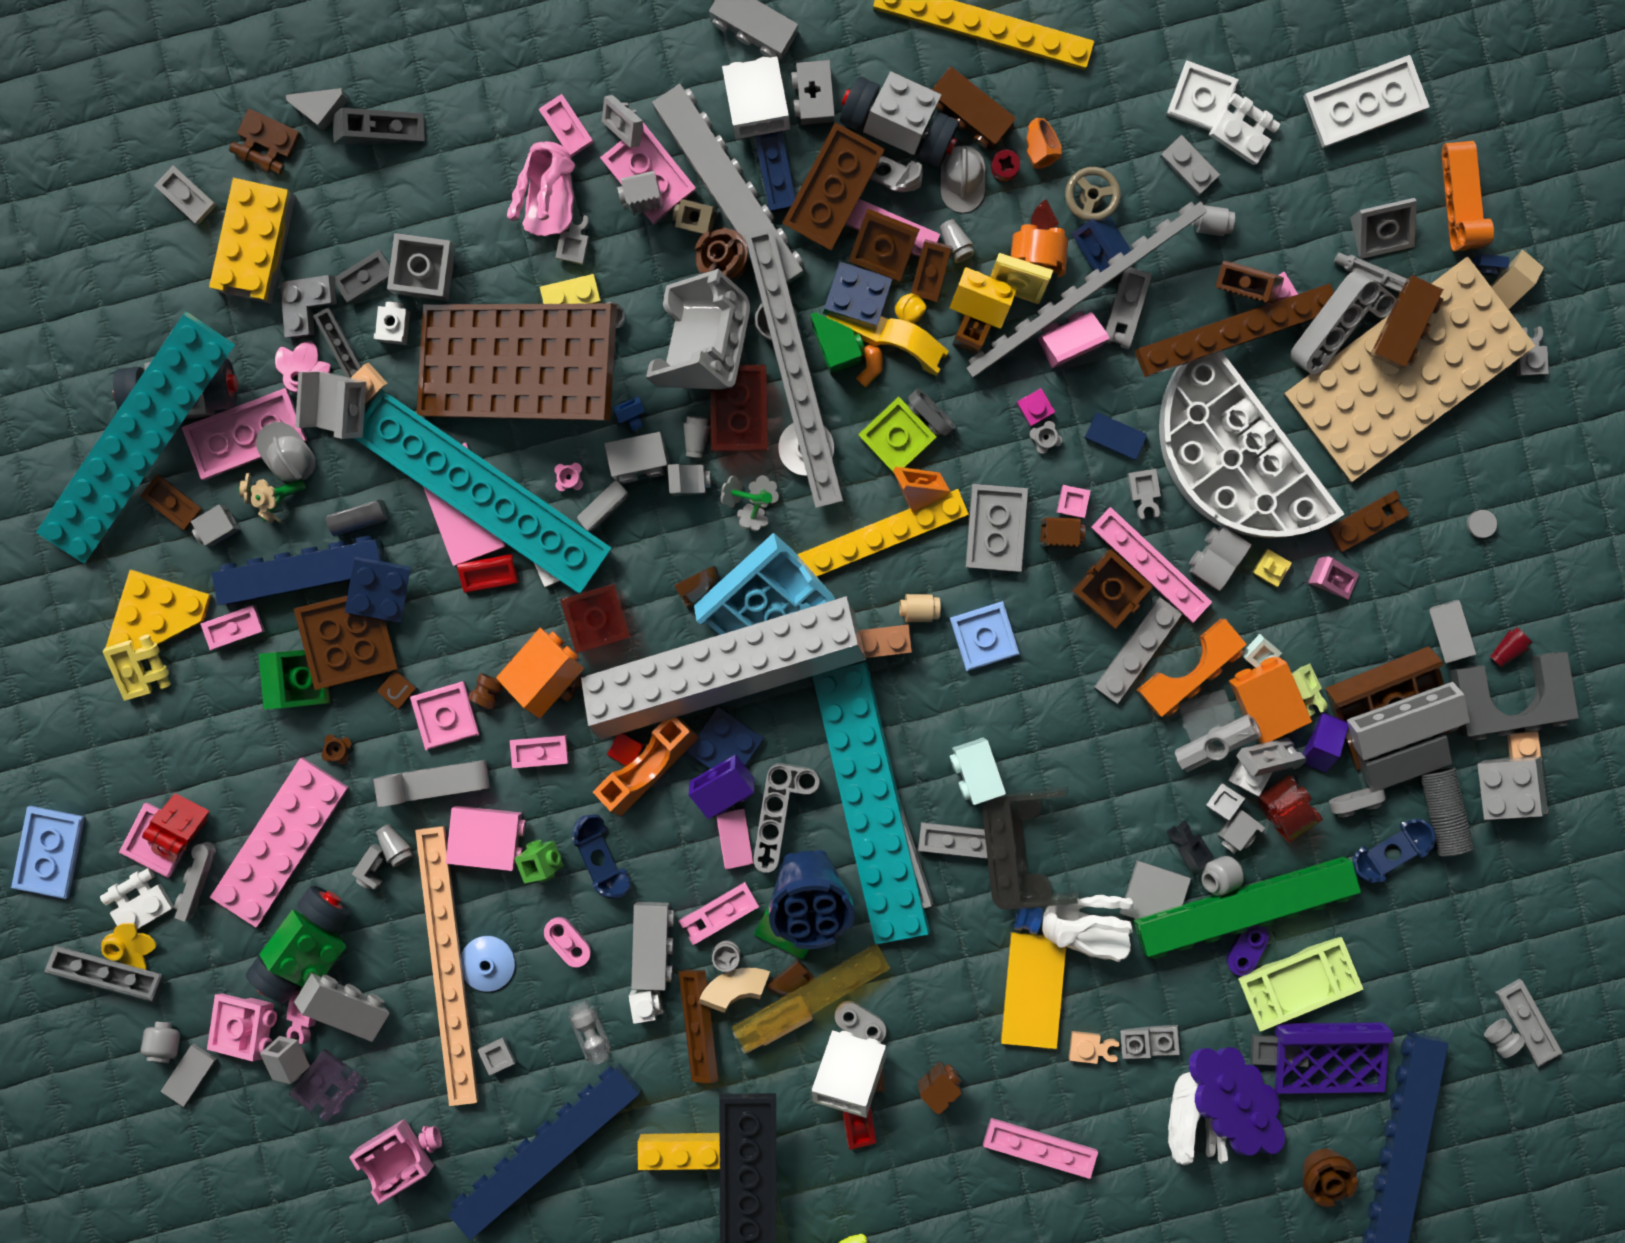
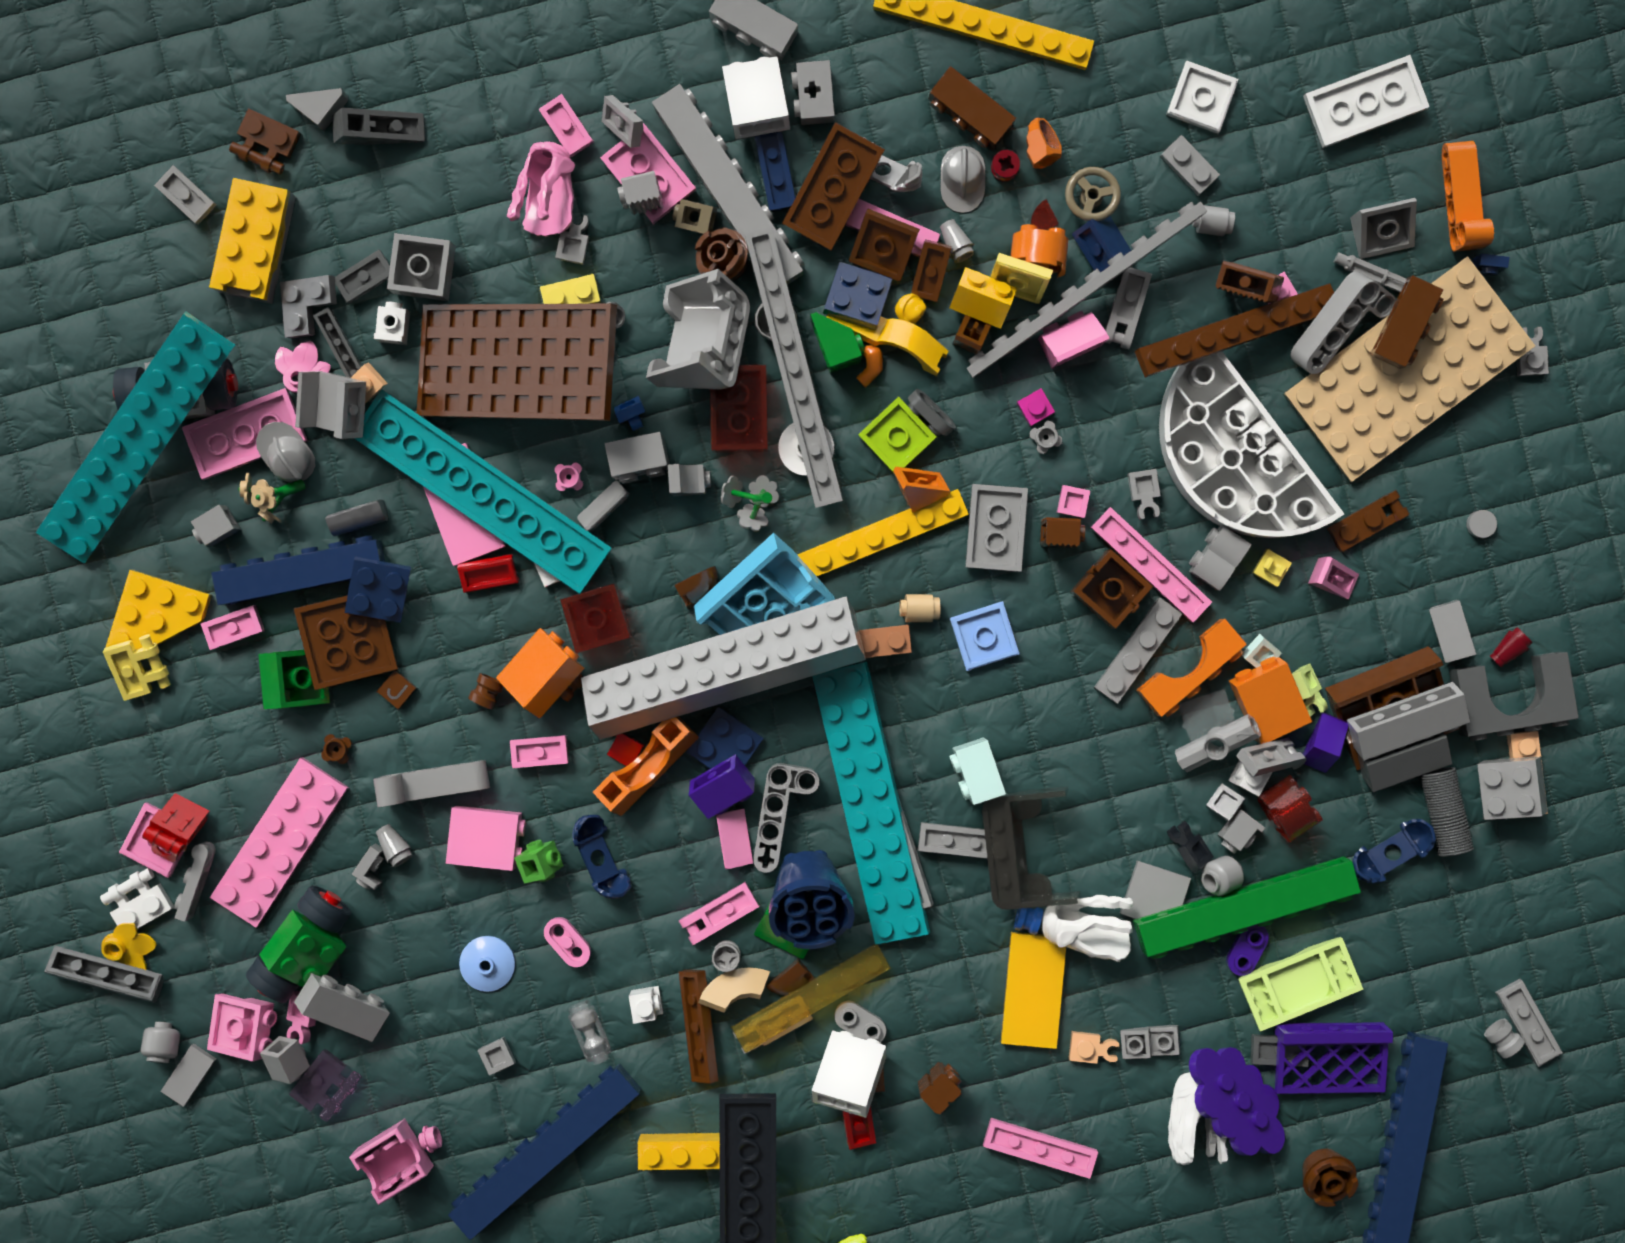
light blue tile [11,806,85,899] -> none
reddish brown plate [140,474,203,531] -> none
bright pink tile [410,681,480,750] -> none
light nougat plate [415,826,479,1106] -> none
light grey brick [631,902,674,990] -> none
light grey cone [683,416,711,457] -> none
brick [840,71,959,167] -> none
dark blue tile [1084,412,1147,460] -> none
white plate [1209,93,1280,165] -> none
light grey plate [1329,787,1386,817] -> none
tan slope [1491,250,1544,309] -> none

